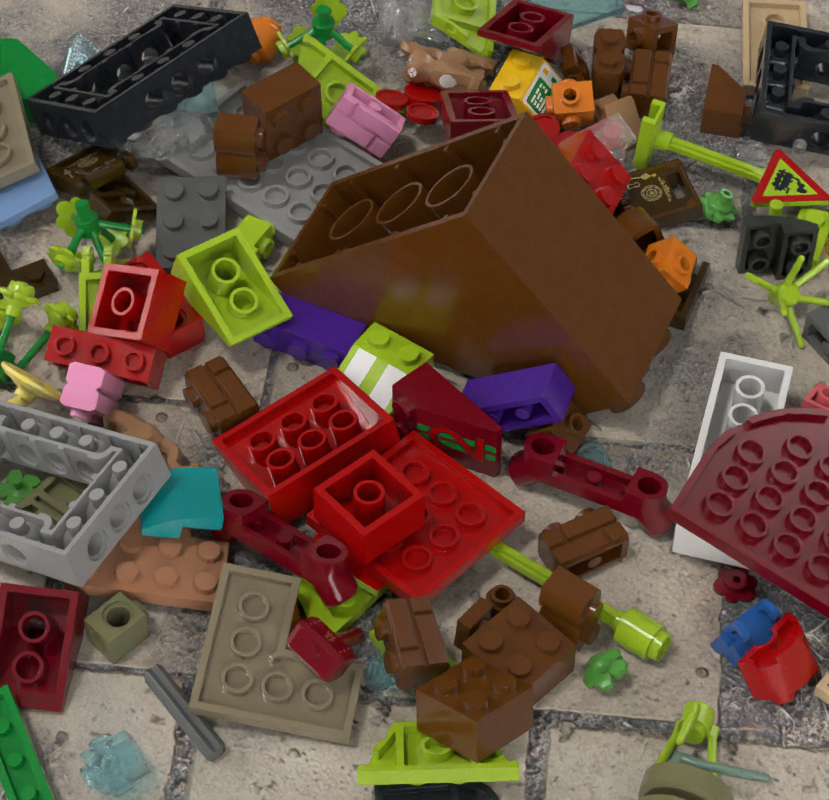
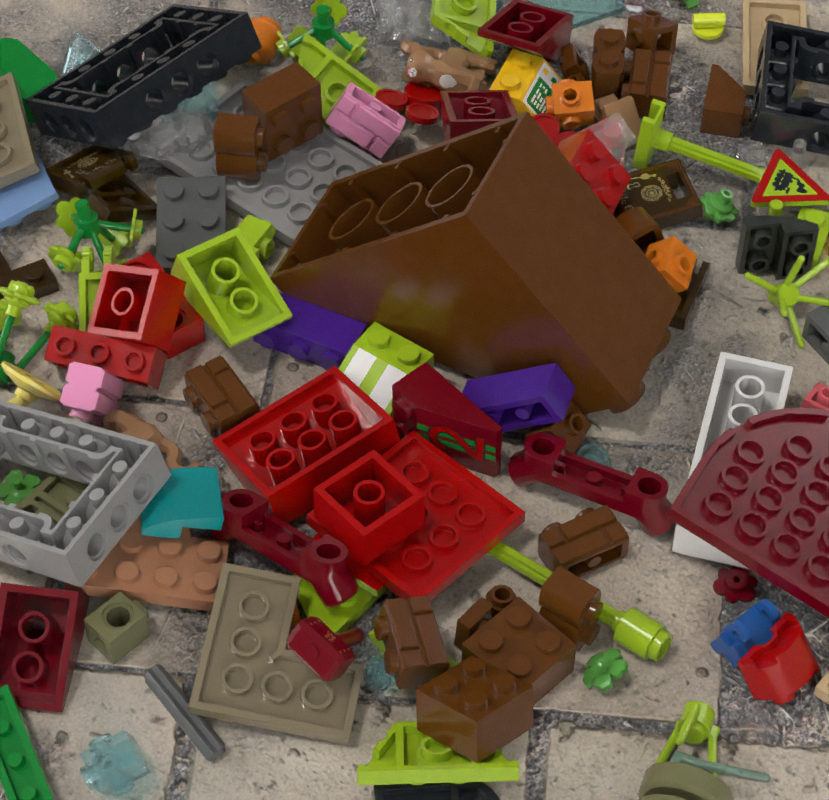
none -> neon yellow plate [692,13,726,40]

